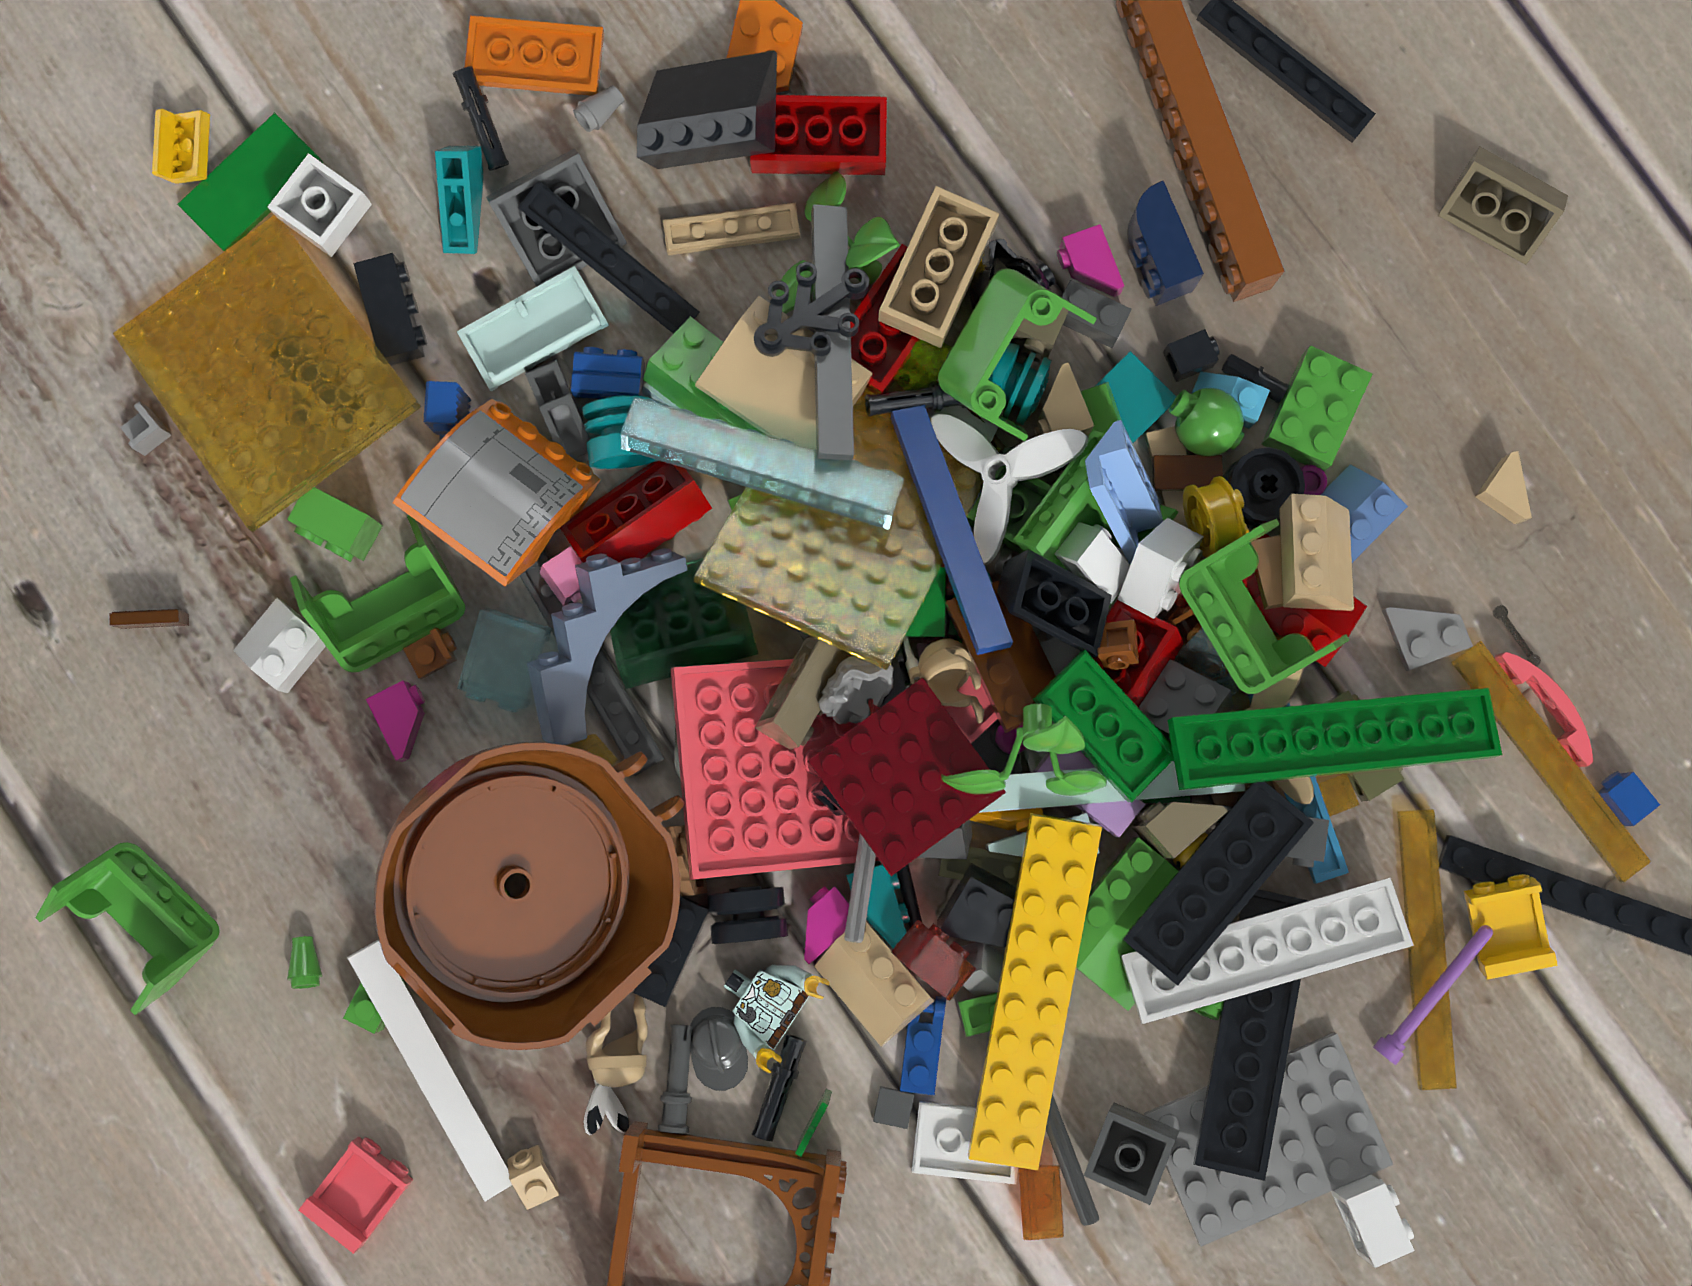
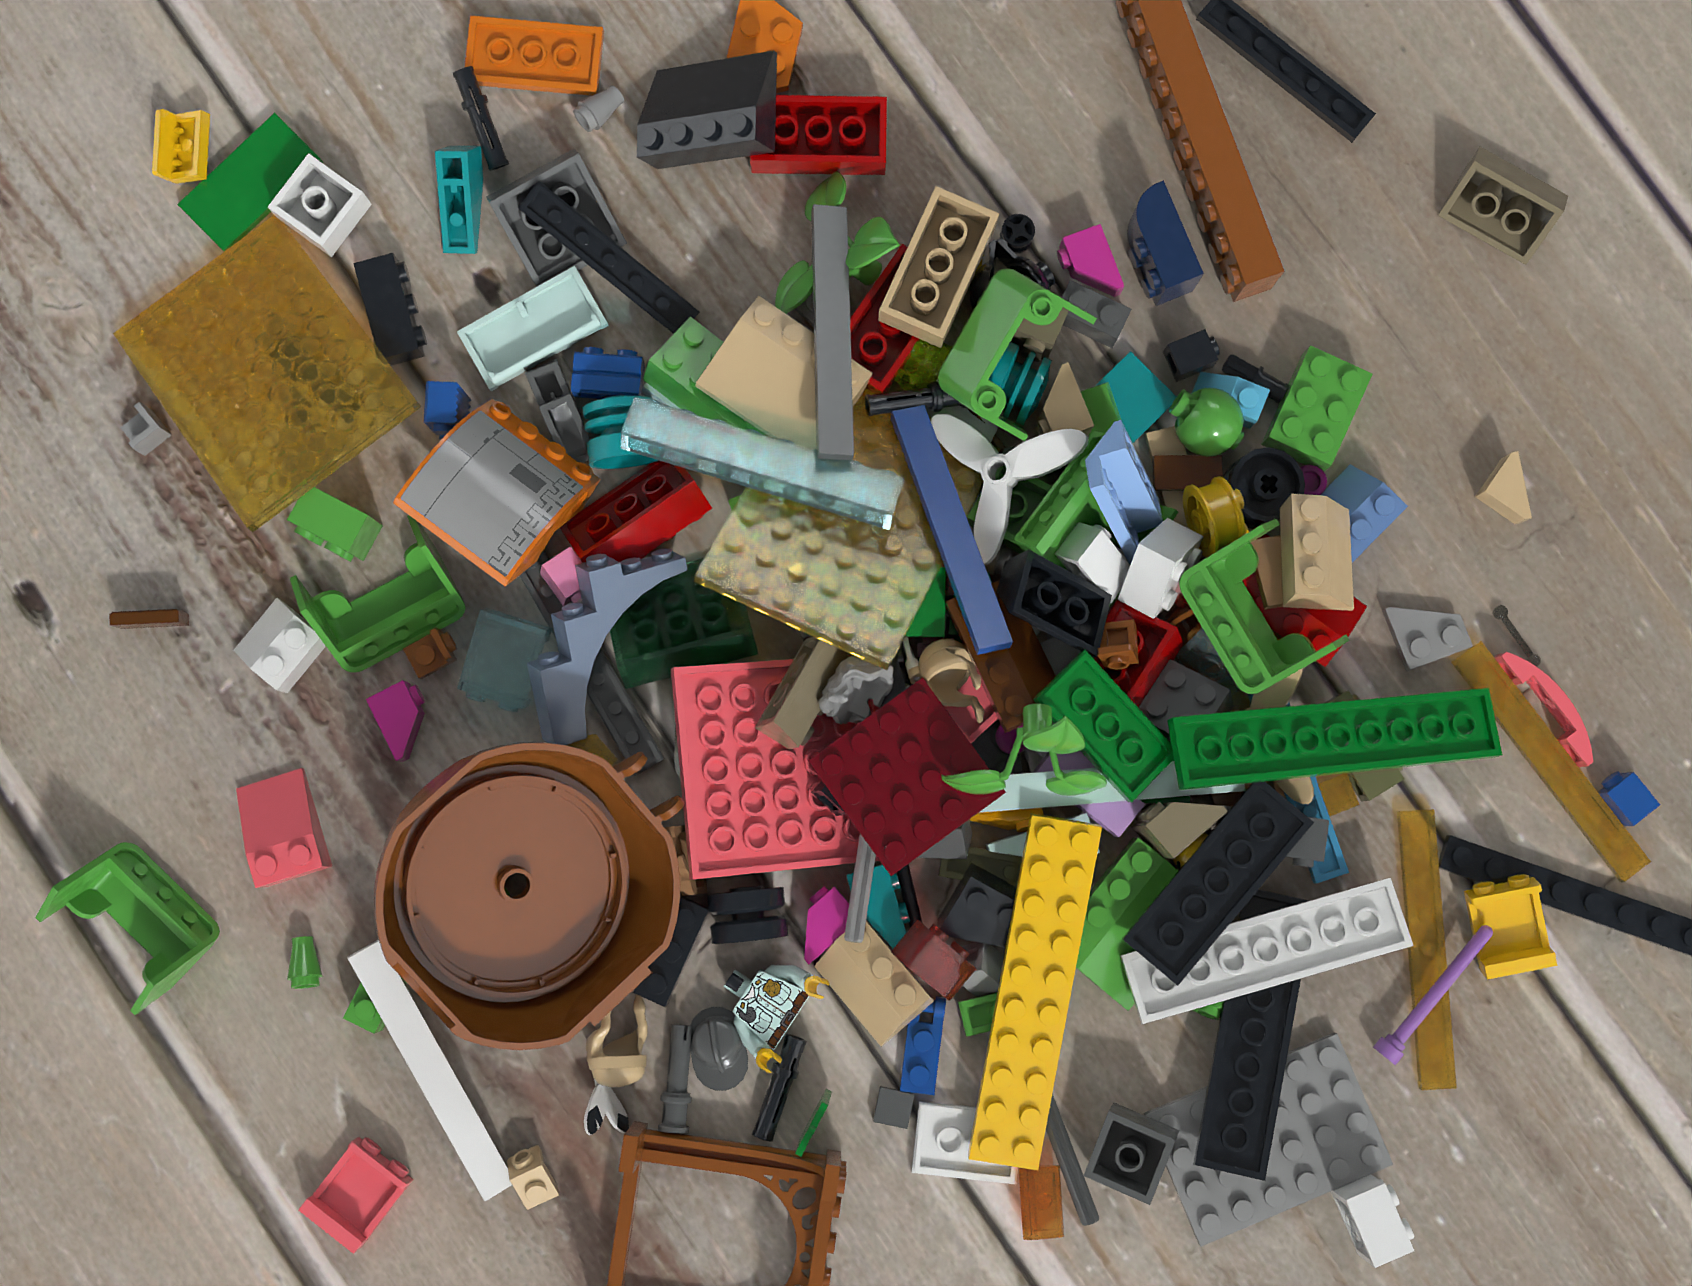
tan tile [663,202,800,255] -> none
black plant [754,262,869,357] -> none
none -> coral slope [236,768,332,888]
none -> black wheel [1000,214,1035,254]

